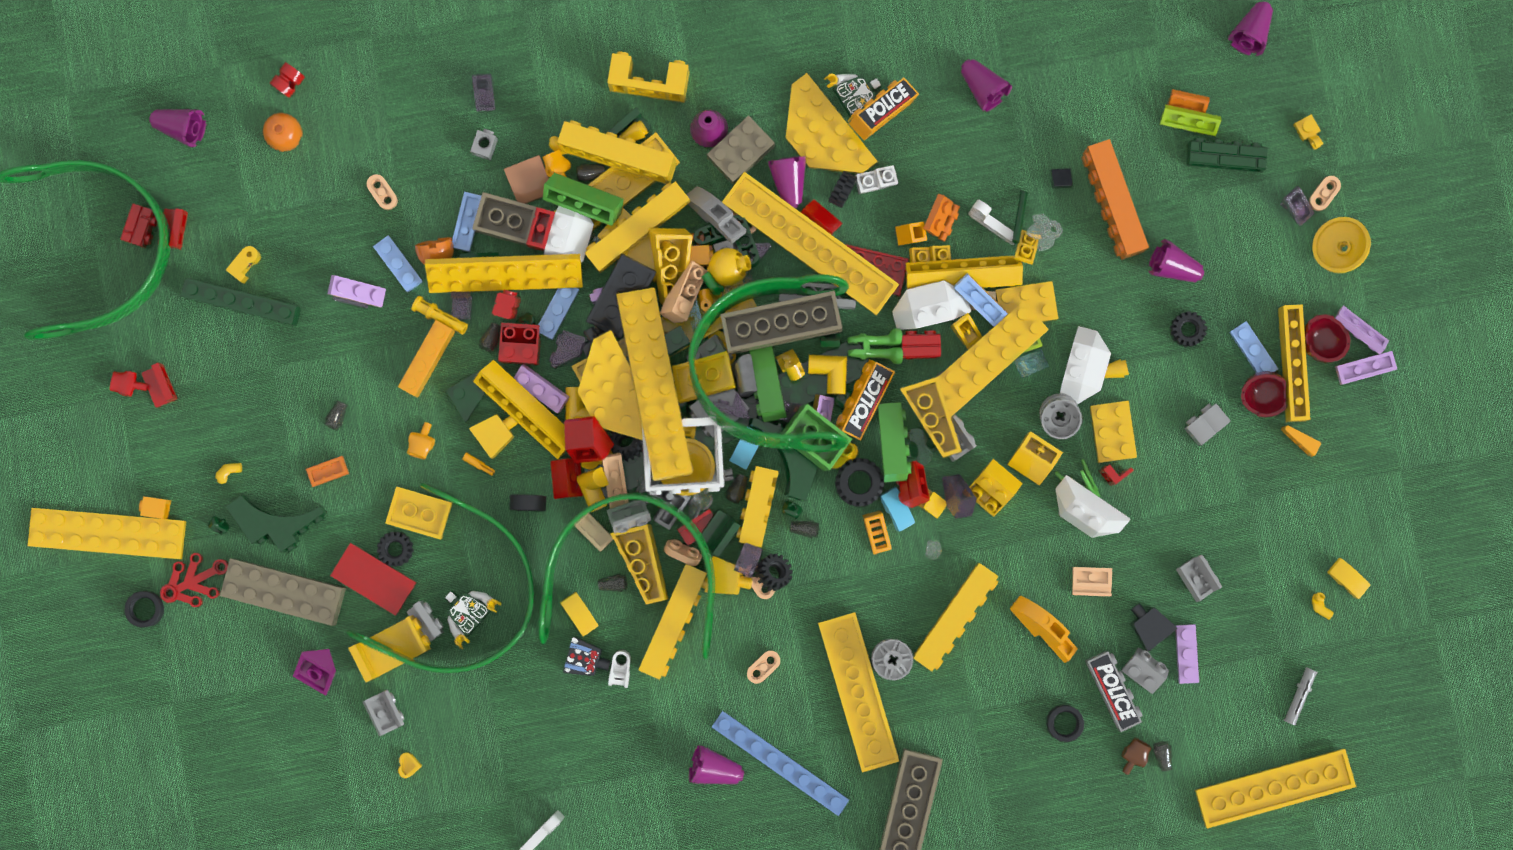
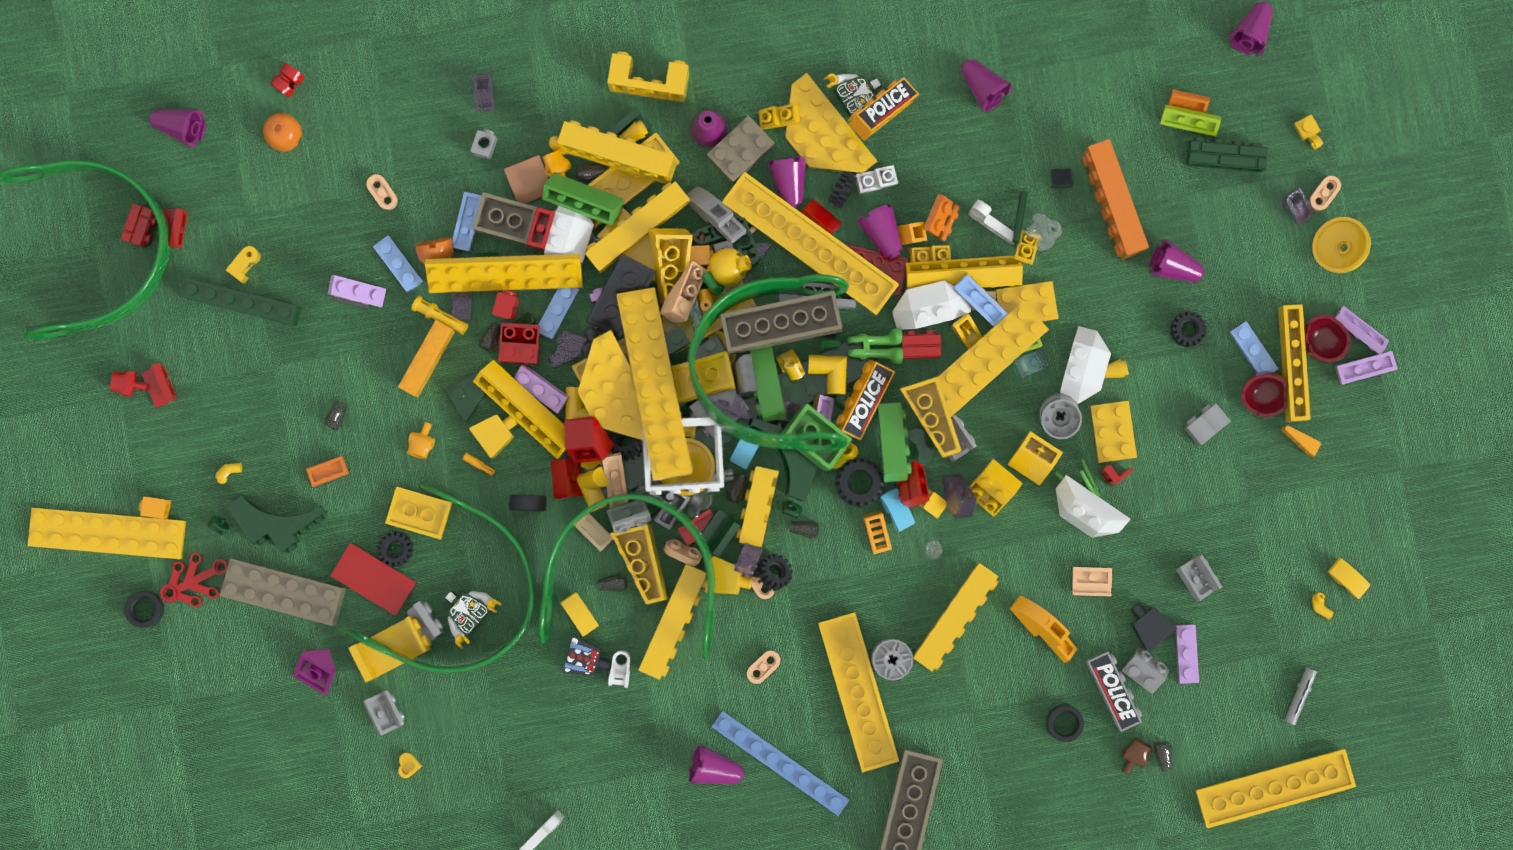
none -> yellow slope [759,103,800,129]
none -> magenta cone [857,204,902,259]

